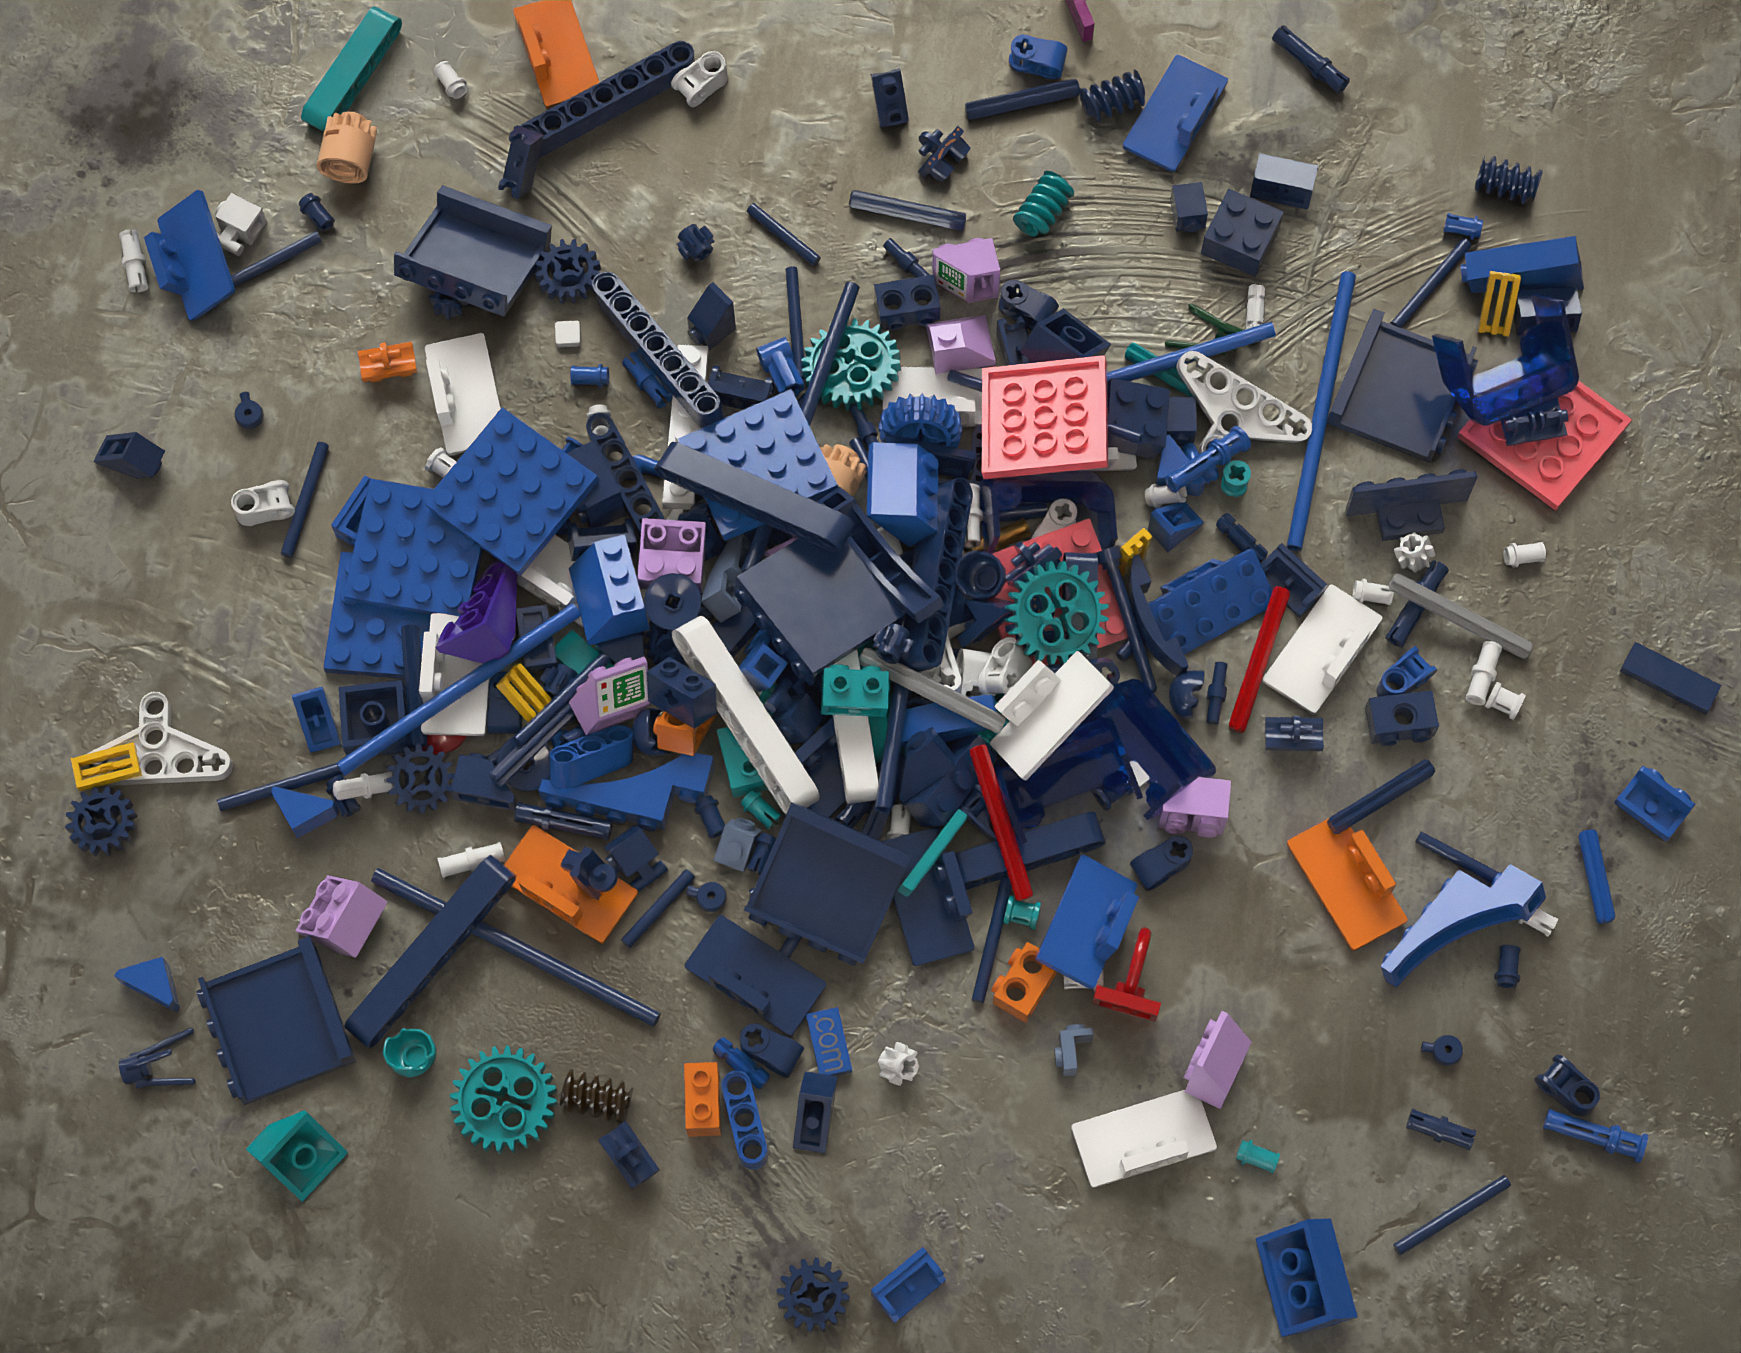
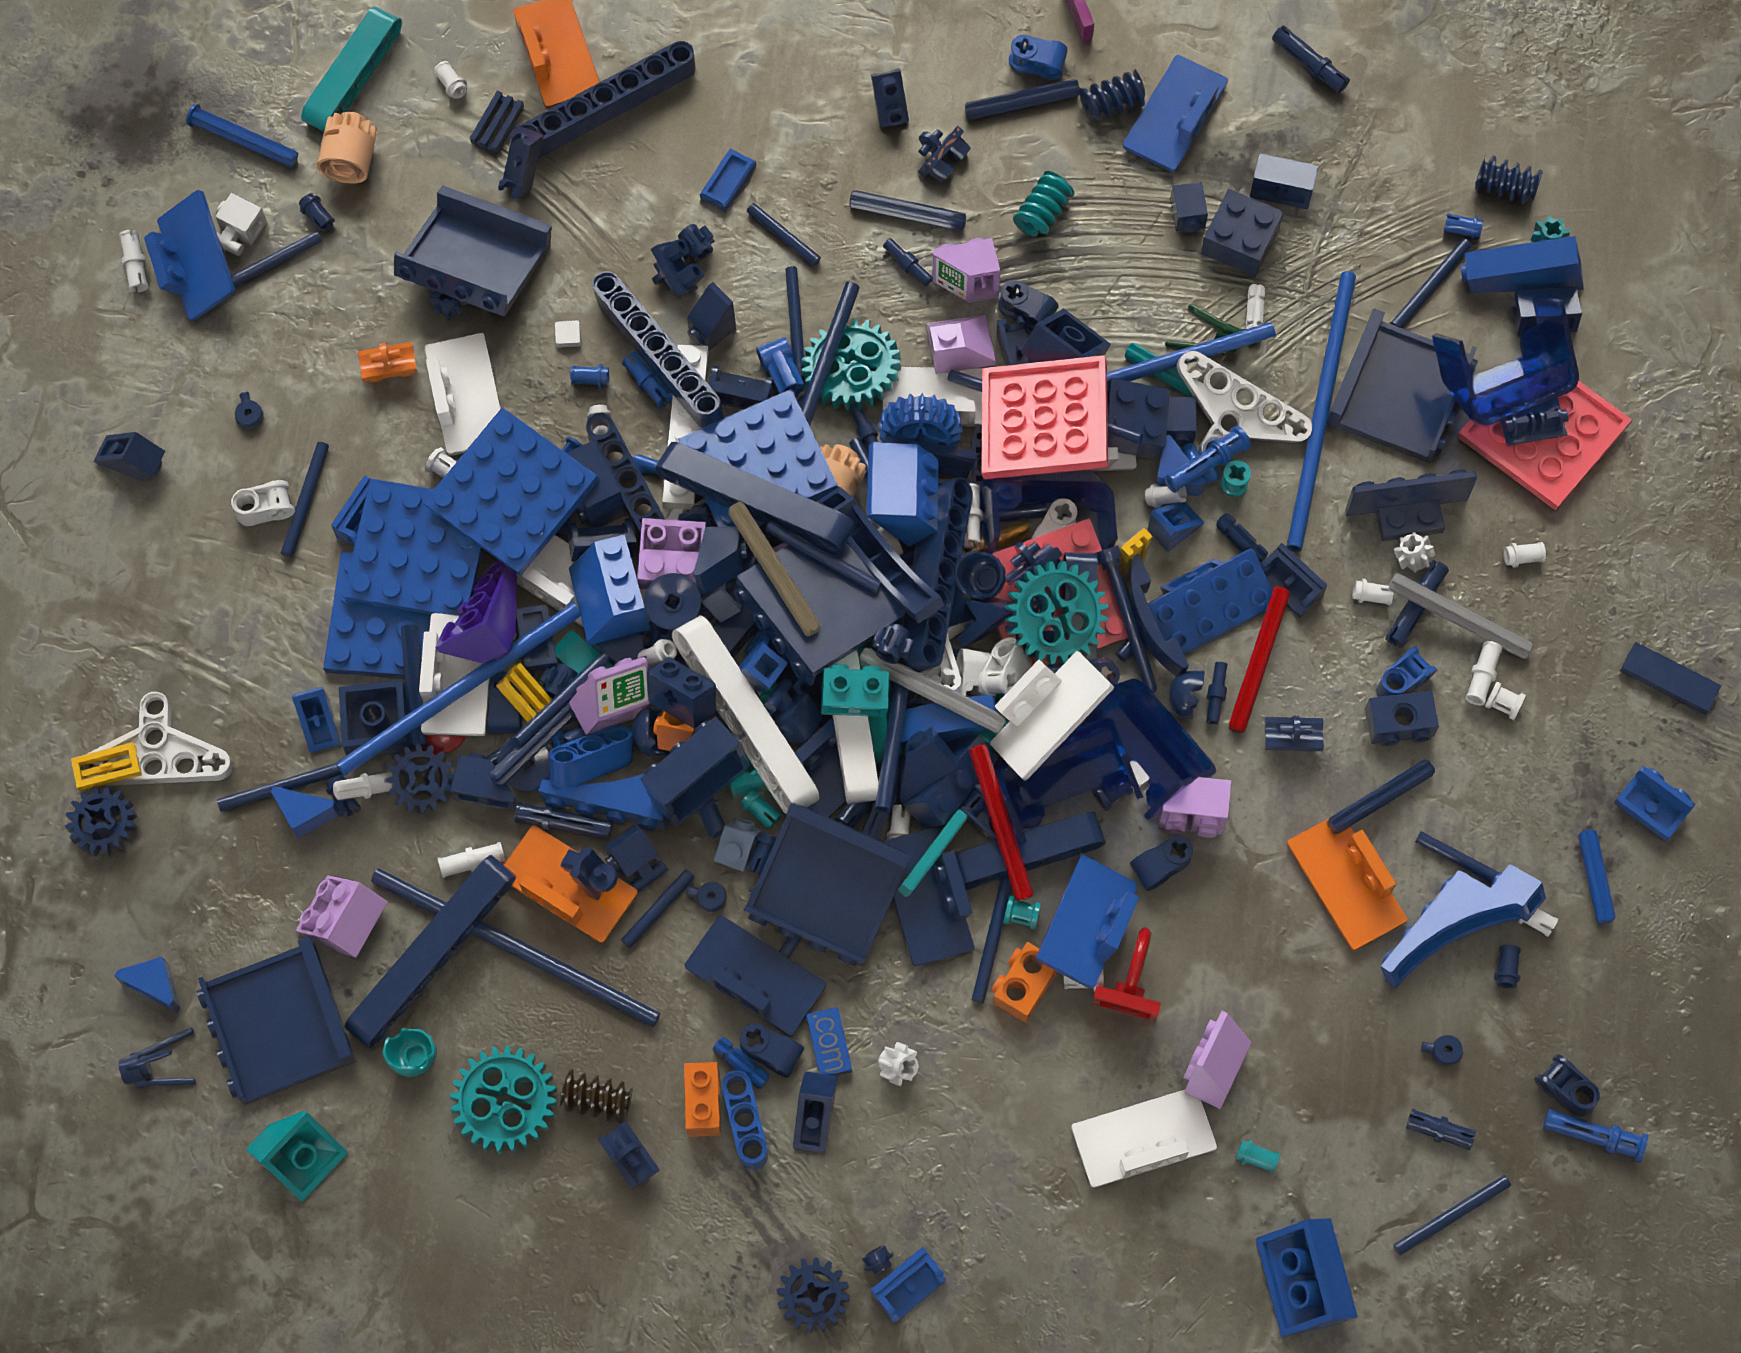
dark blue gear [535,239,601,304] -> none
white piece [671,51,728,107] -> none
dark blue brick [874,275,940,331] -> none
sand blue bracket [1054,1024,1093,1077] -> none
white bracket [1263,584,1382,715] -> none
yellow tile [1478,271,1521,337] -> none
none -> blue axle [186,103,298,167]
none -> dark blue tile [470,91,524,154]
none -> white pin [638,639,677,670]
none -> dark blue piece [640,716,750,828]
none -> dark blue hips [650,239,704,297]
none -> dark blue slope [693,527,751,596]
none -> blue tile [700,148,756,212]
none -> dark tan axle [728,502,821,636]
none -> dark blue bar [765,520,882,593]
none -> dark blue plate [862,1245,894,1274]
none -> teal gear [1531,215,1571,242]

